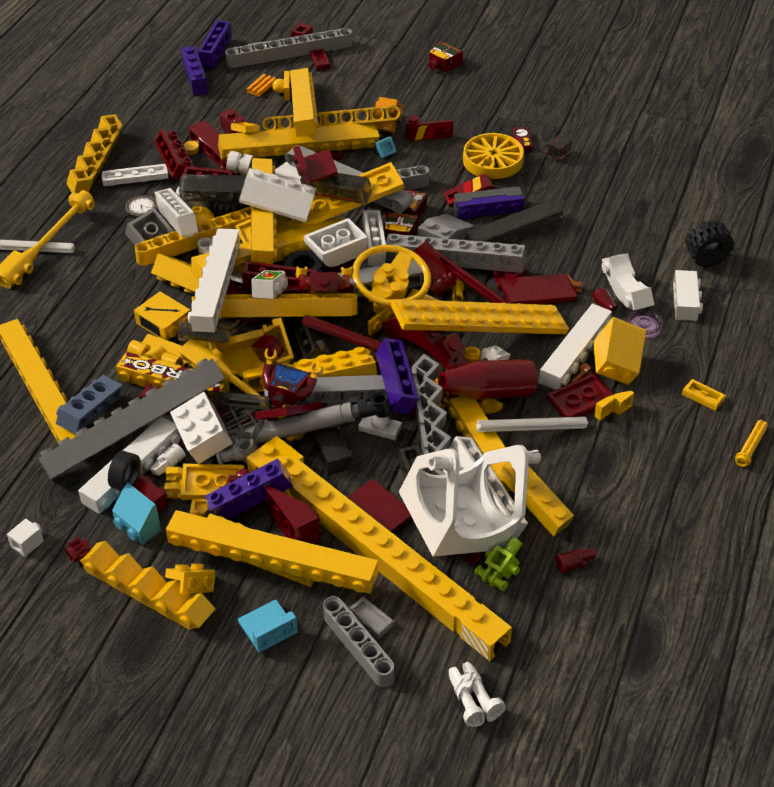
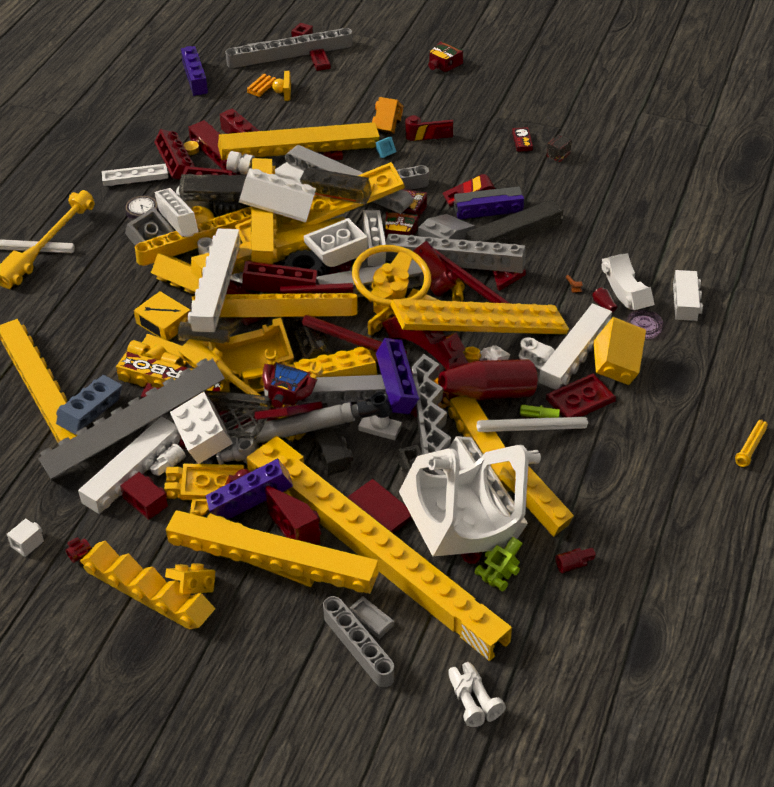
yellow brick [66,114,122,193] -> none
black tyre [107,451,141,491] -> none
medium azure slope [112,483,161,545] -> none
dark purple brick [198,20,232,68] -> none
yellow tile [231,122,260,133] -> none
medium azure bracket [238,600,298,653] -> none
white brick [251,270,288,299] -> none
dark red brick [251,335,285,363] -> none
yellow beam [263,106,402,131] -> none
yellow brick [290,68,319,137] -> none
dark red bracket [292,146,338,185] -> none
dark red torso [296,267,352,294] -> none
yellow piece [463,133,524,179] -> none
yellow tile [479,399,503,414] -> none
dark red tile [498,274,578,304] -> none
dark orange hand [570,363,591,383] -> none
yellow slope [594,391,634,421] -> none
yellow tile [682,379,726,411] -> none
black tyre [685,220,735,267] -> none
none -> white piece [519,337,555,369]
none -> lime axle [520,405,560,418]

